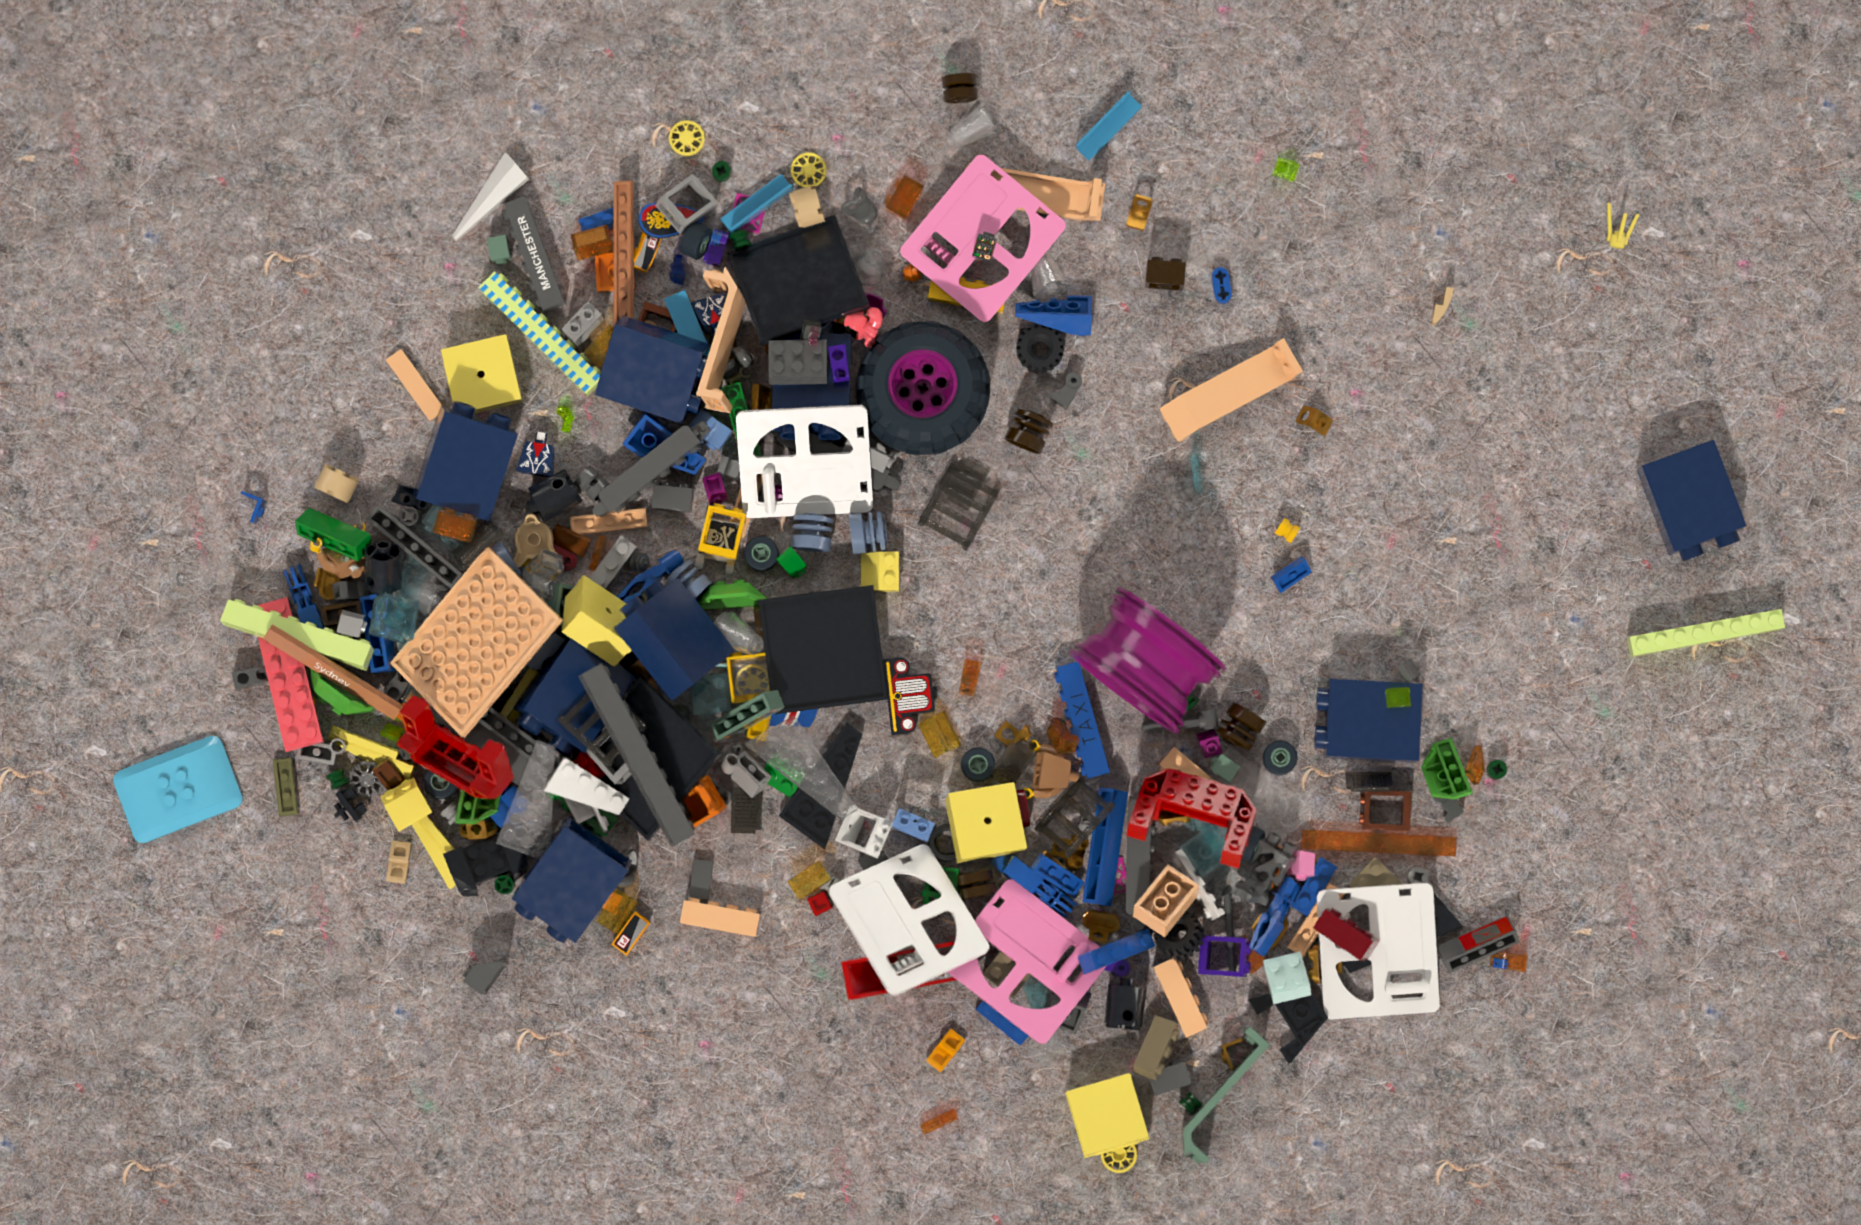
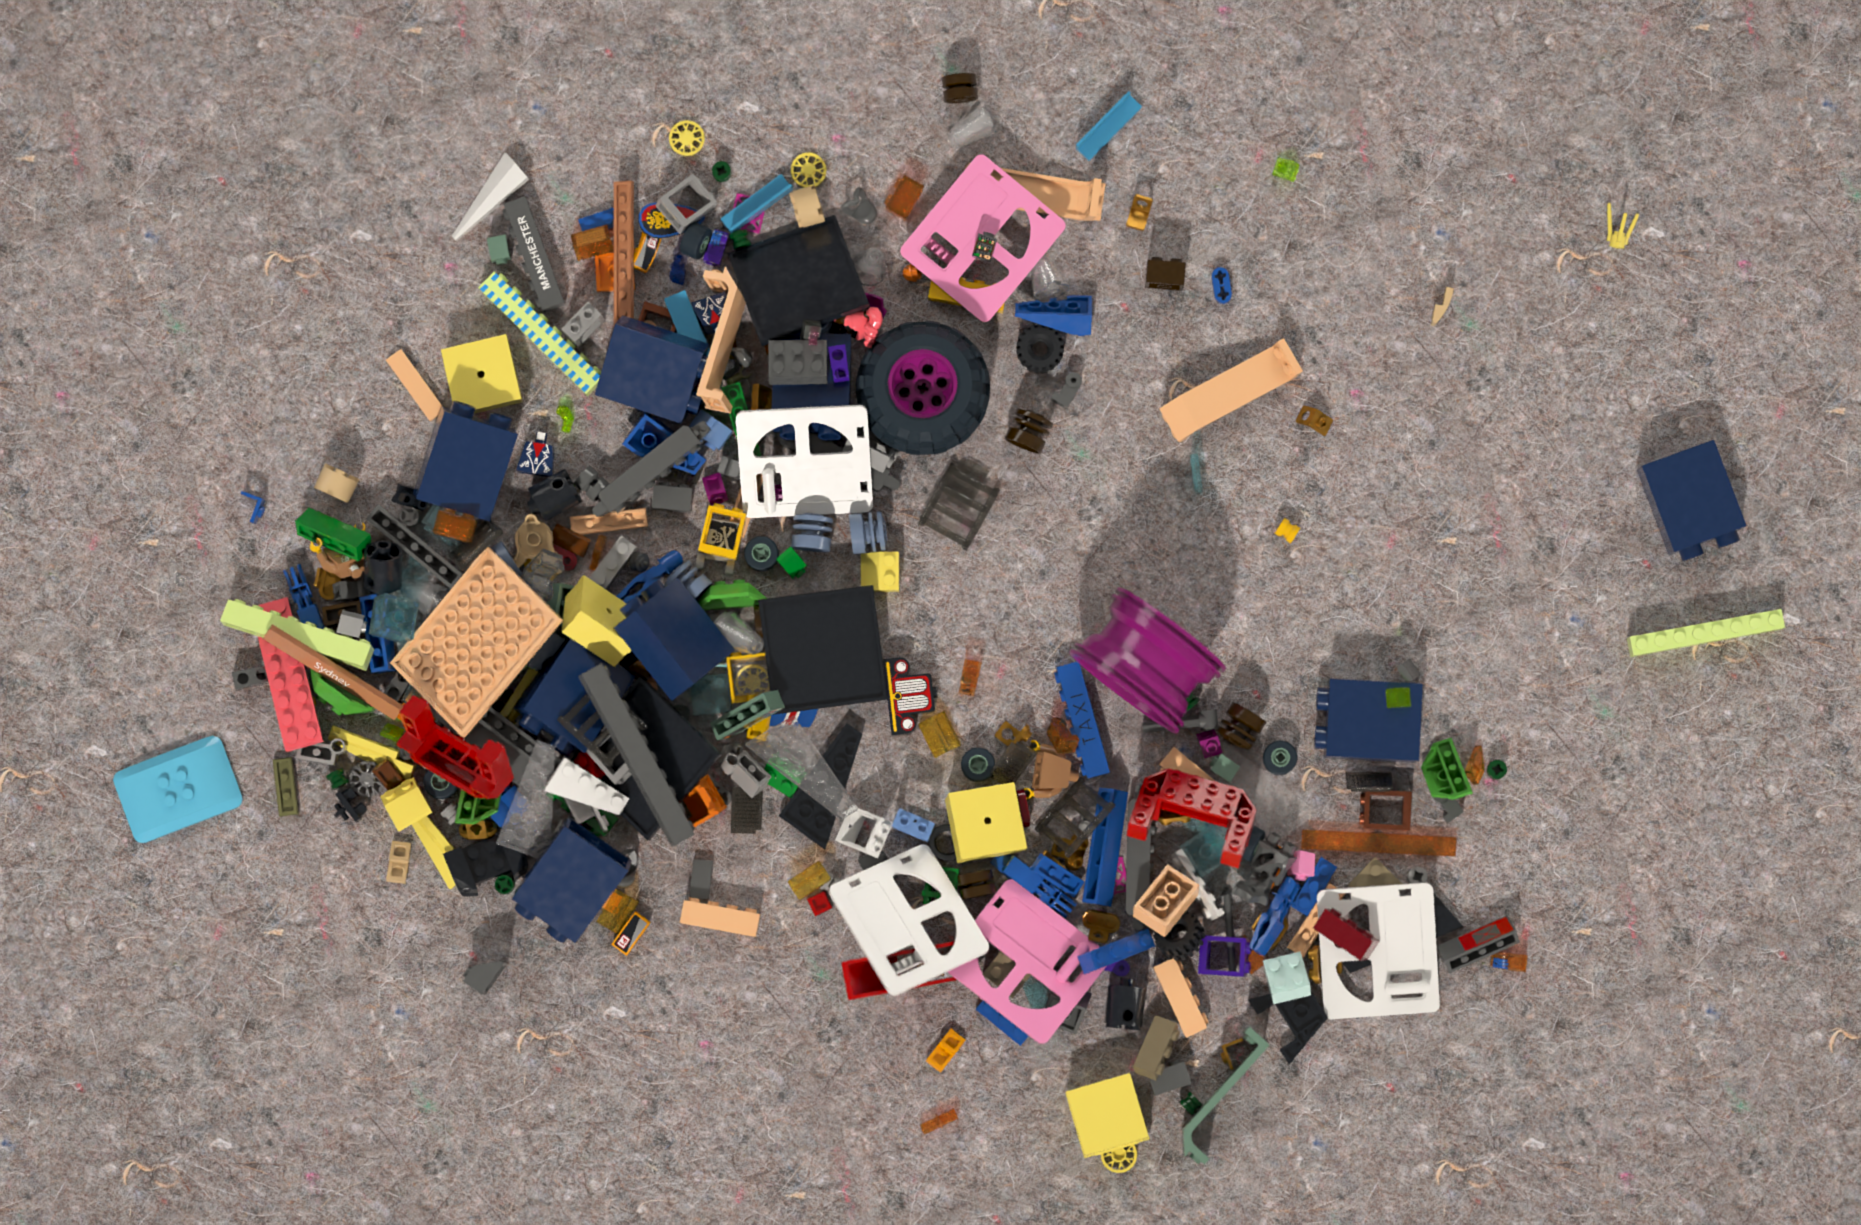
clear yellow panel [584,324,614,368] -> none
blue plate [1271,556,1312,593] -> none

